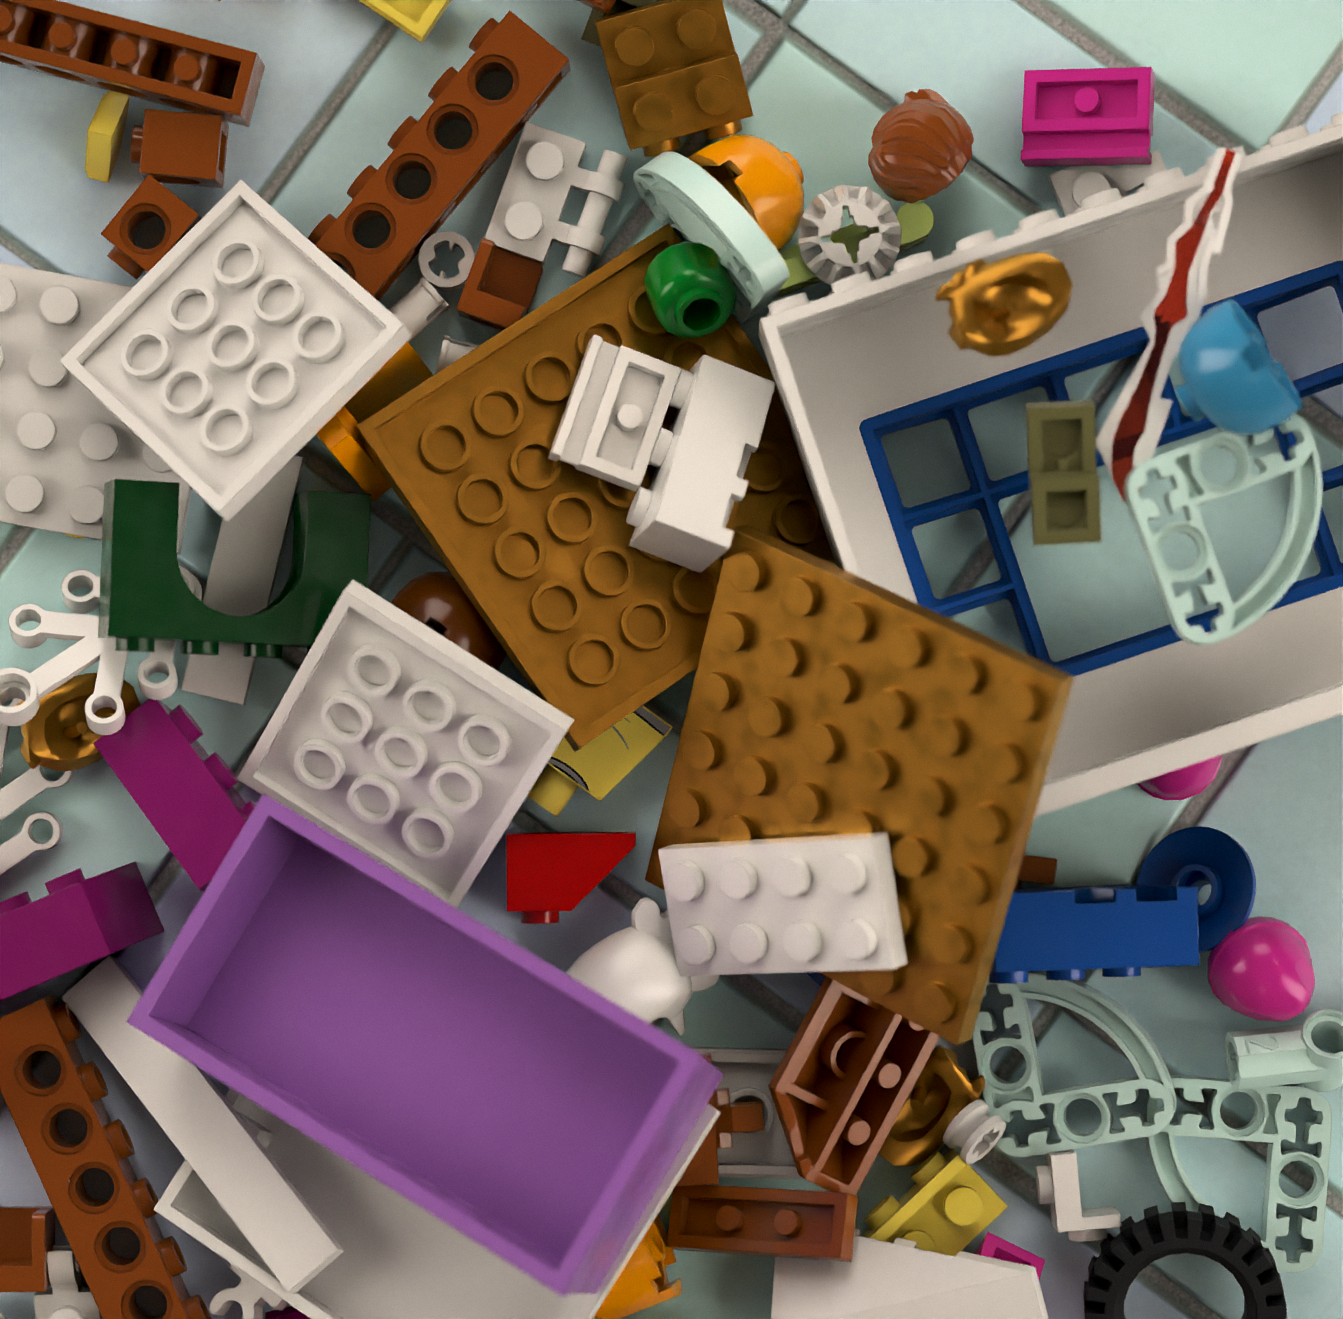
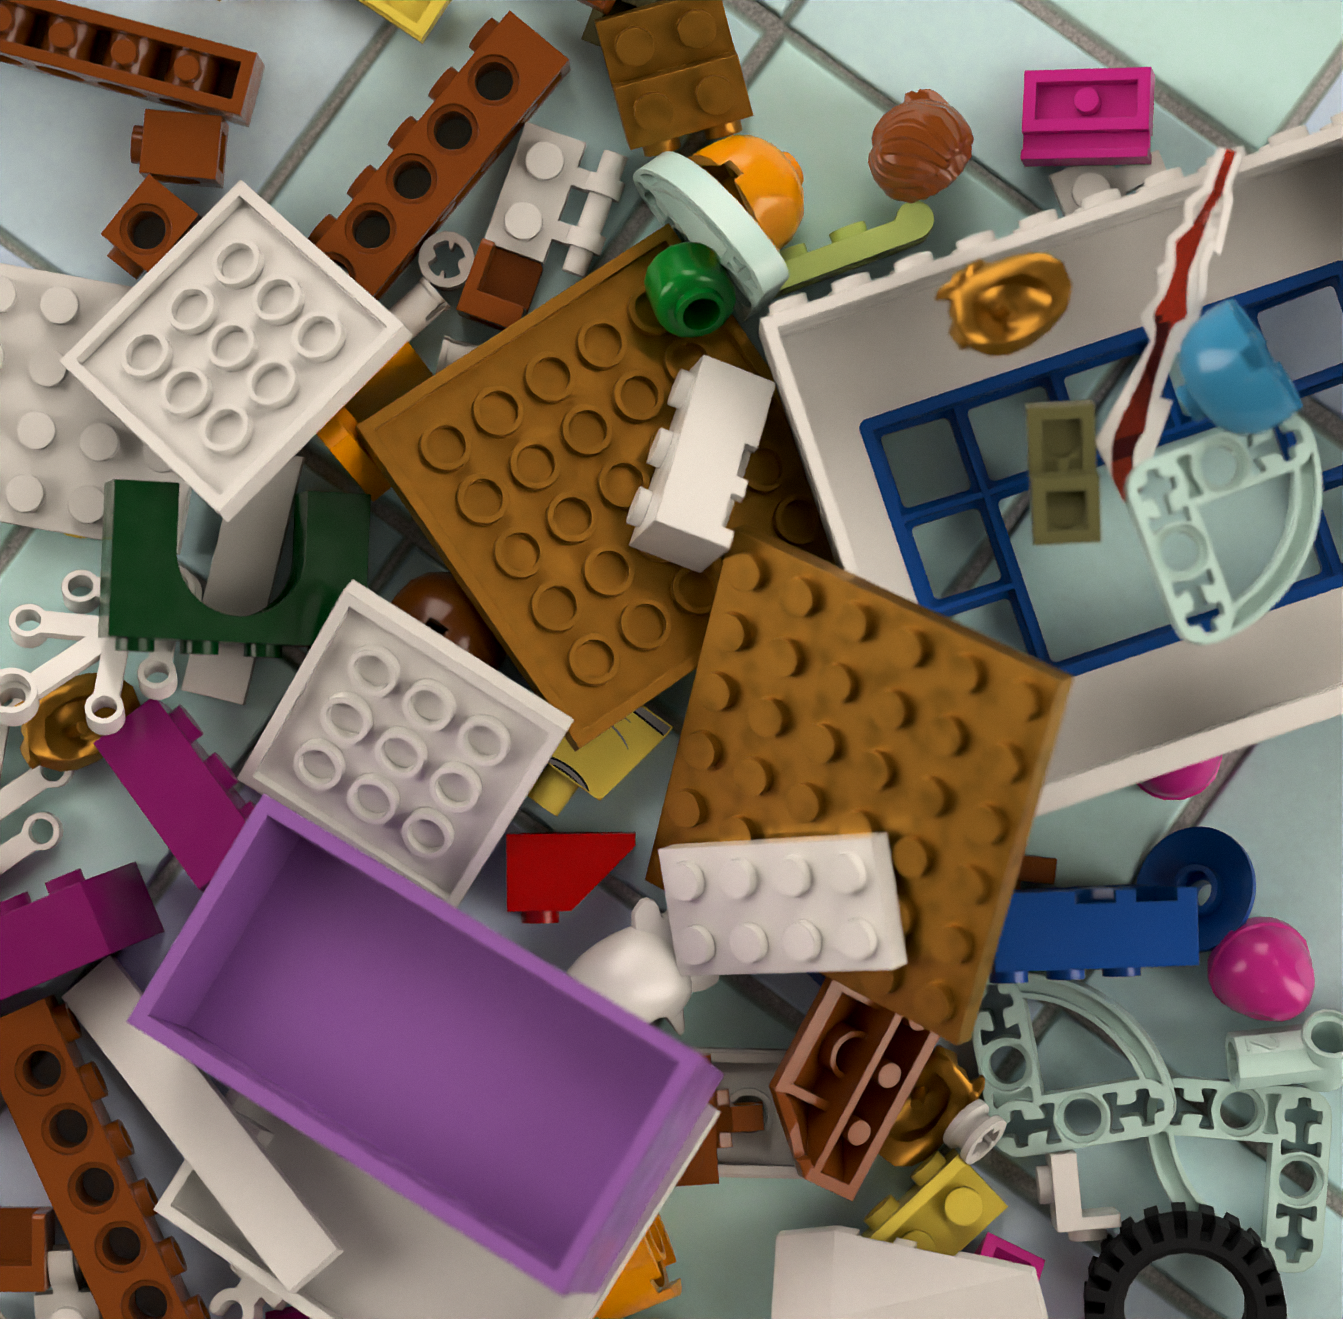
light yellow tile [85,90,130,183] -> none
white plate [548,335,681,492] -> none
dark orange plate [666,1185,858,1262] -> none
white gear [798,184,901,285] -> none

